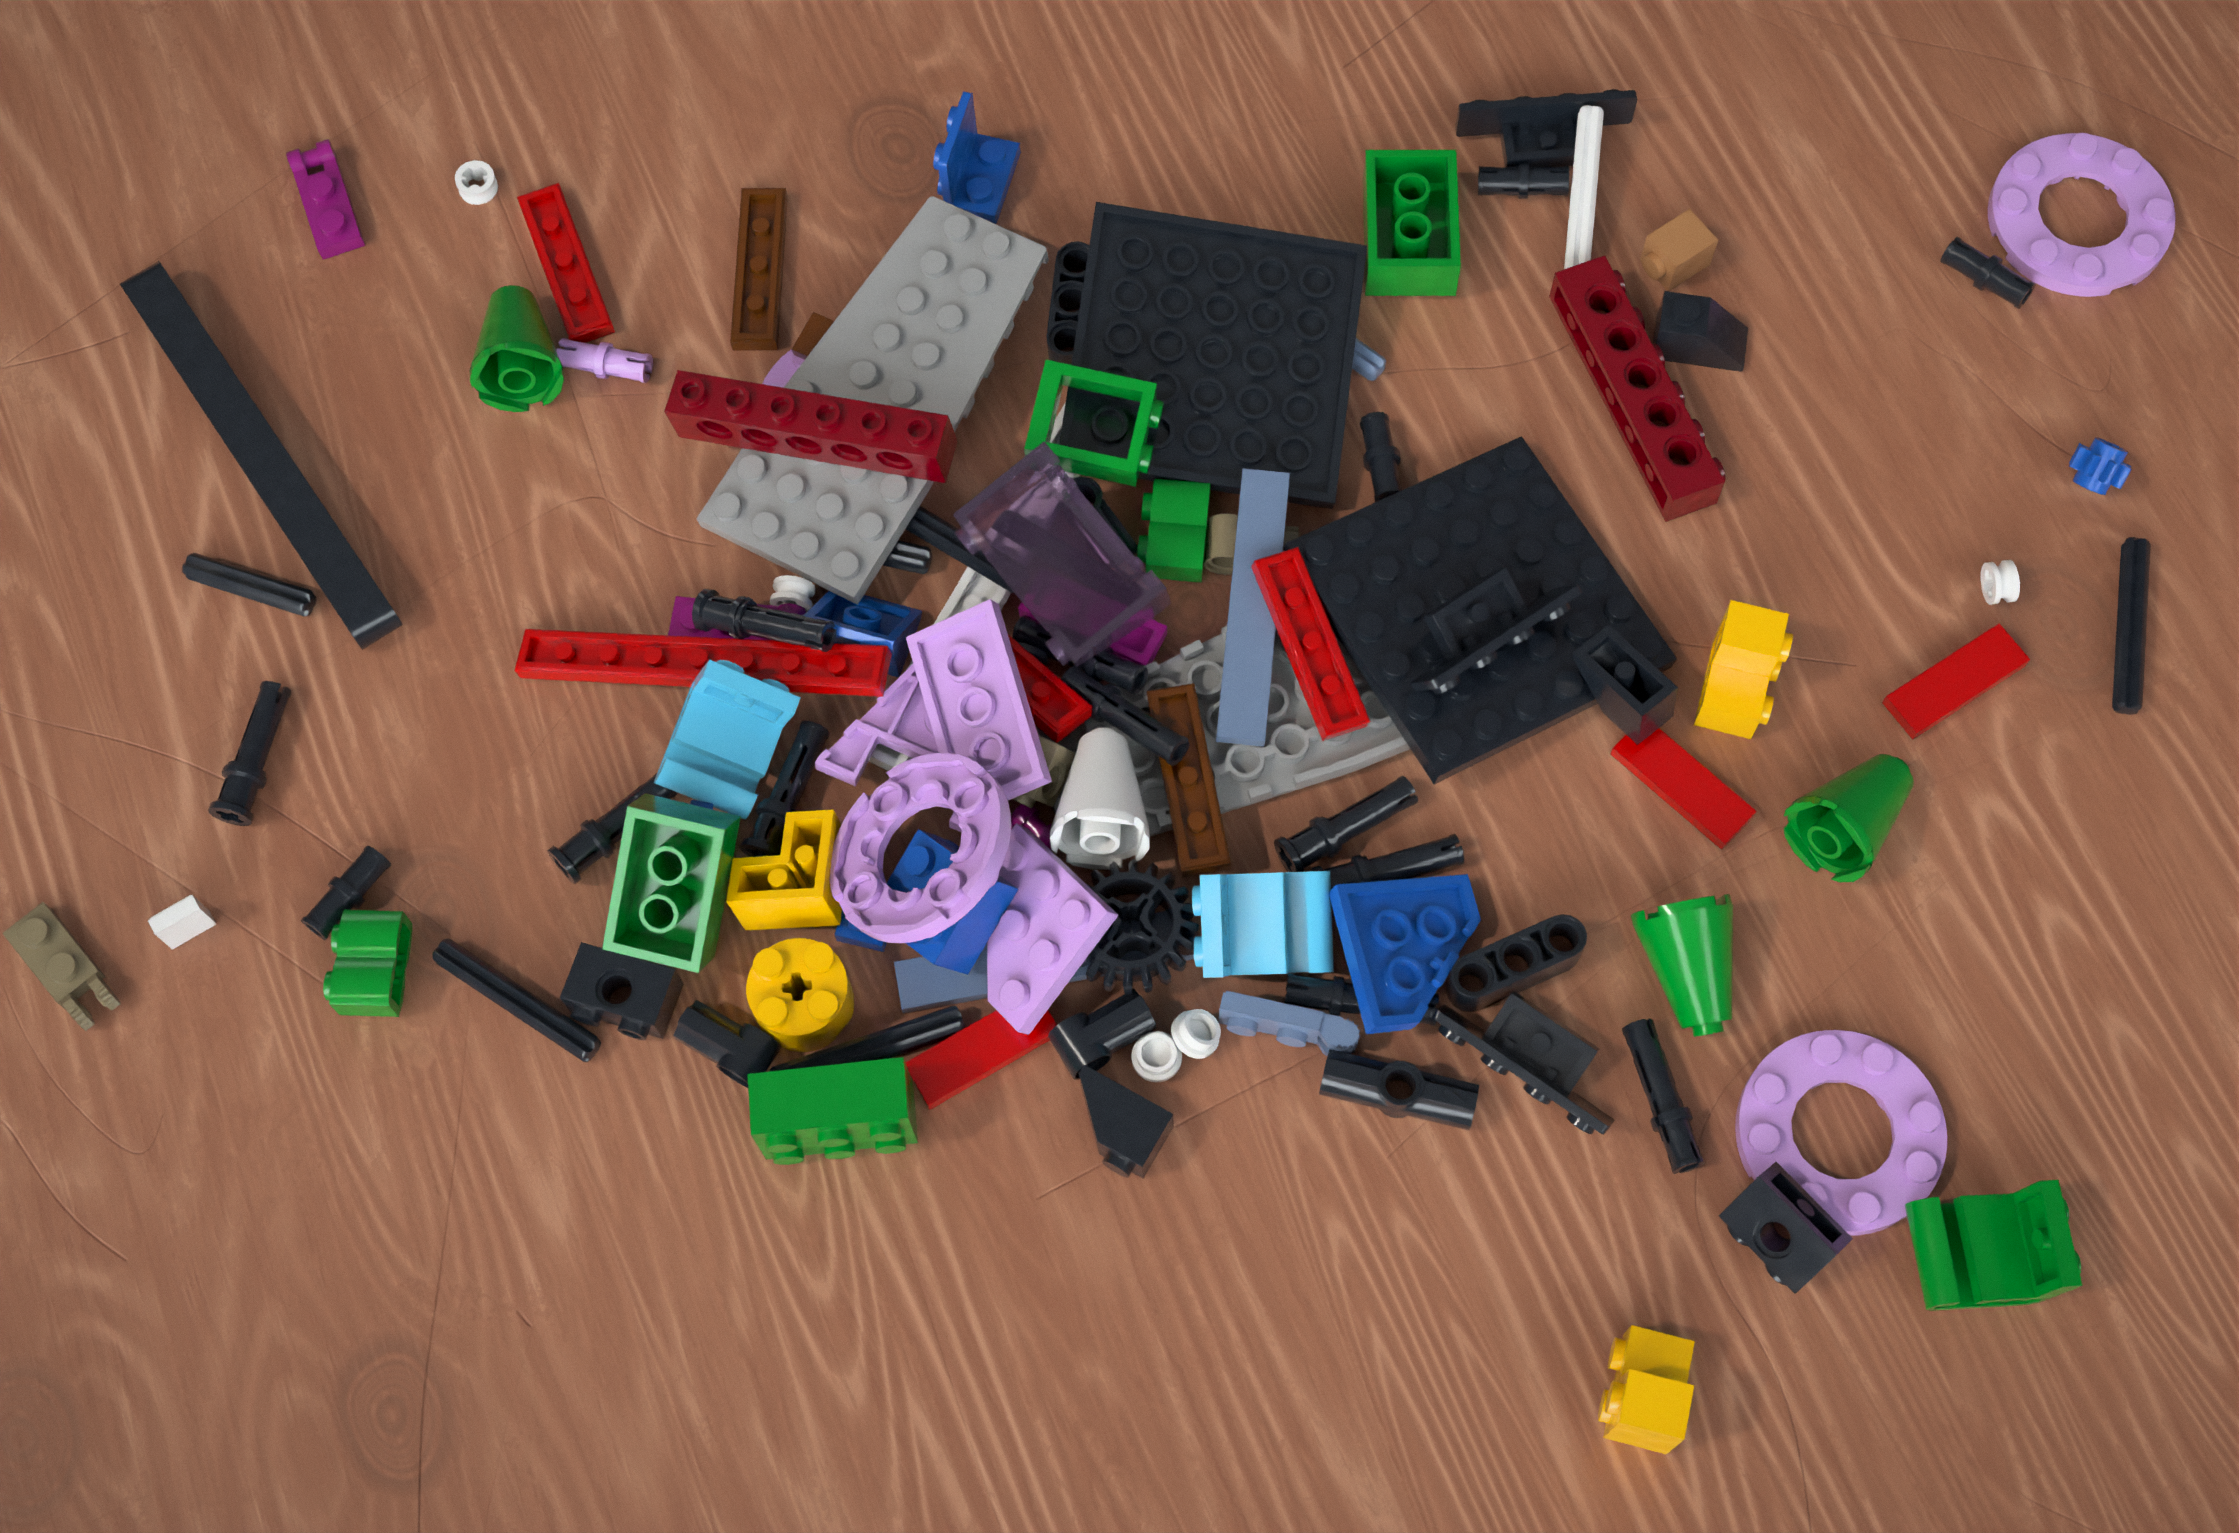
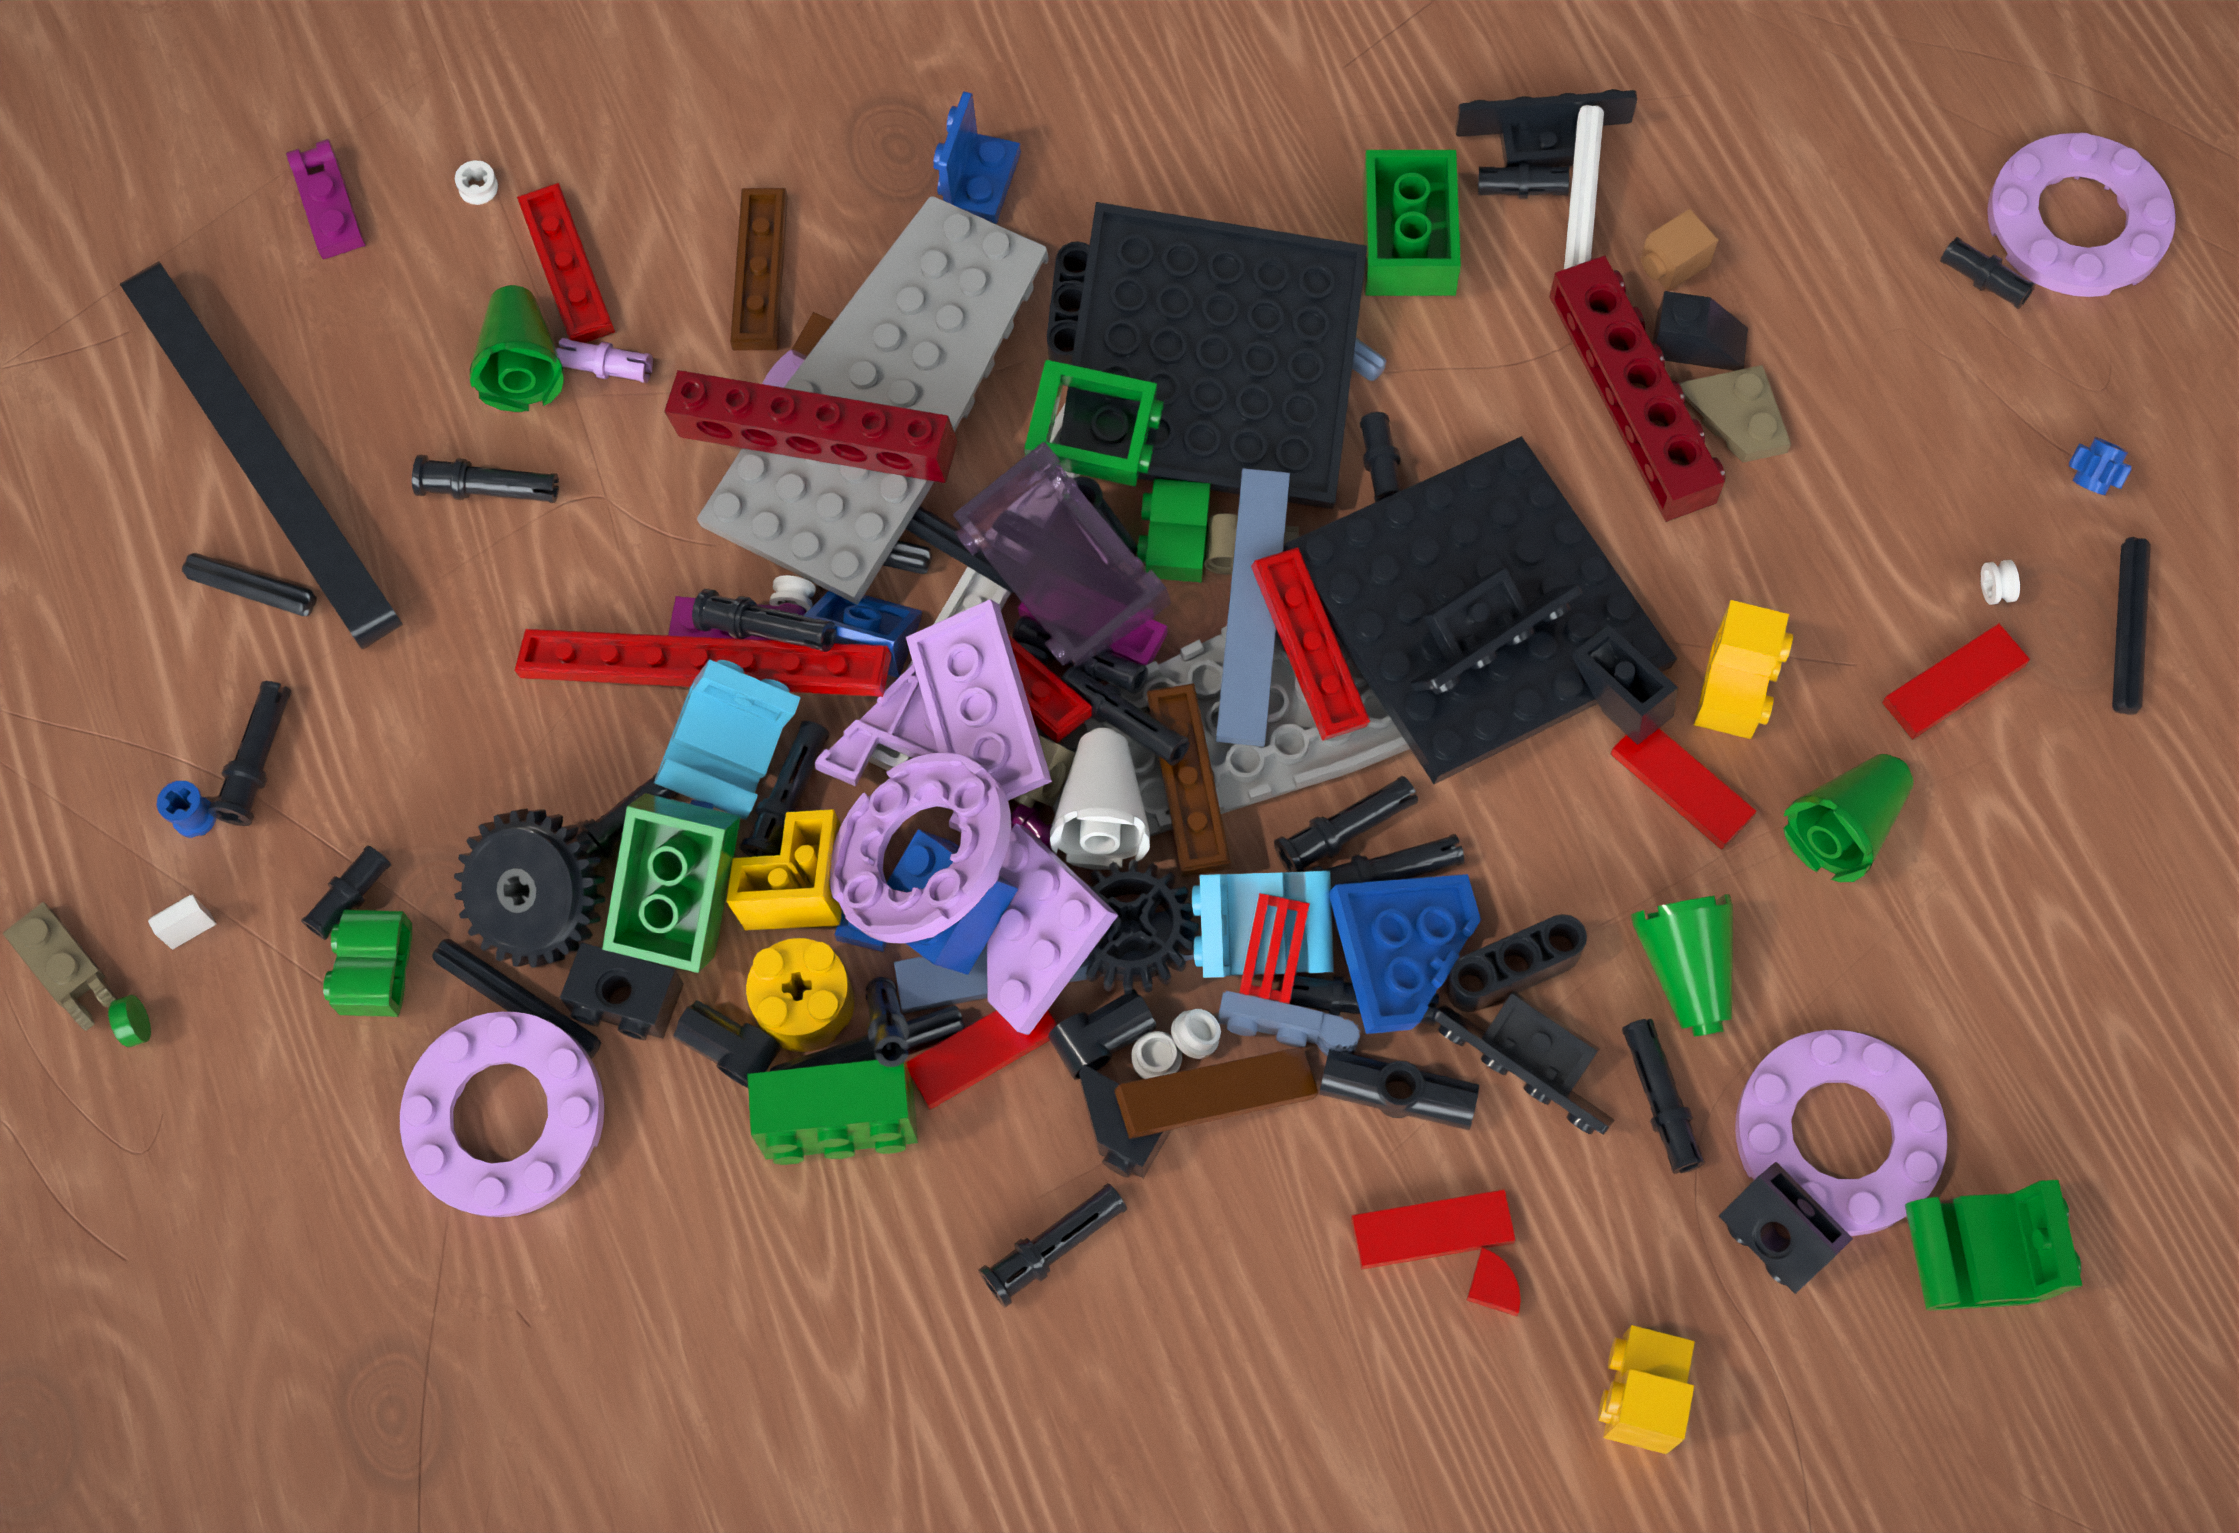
none -> green tile [108,994,151,1048]
none -> blue bush [156,781,216,838]
none -> lavender plate [400,1012,604,1217]
none -> black pin [412,454,559,503]
none -> black gear [454,808,605,968]
none -> black pin [865,977,909,1067]
none -> black pin [978,1183,1127,1308]
none -> reddish brown tile [1114,1046,1319,1139]
none -> tile [1239,893,1310,1004]
none -> red tile [1351,1189,1516,1270]
none -> red tile [1466,1248,1521,1317]
none -> dark tan wing [1679,365,1791,463]

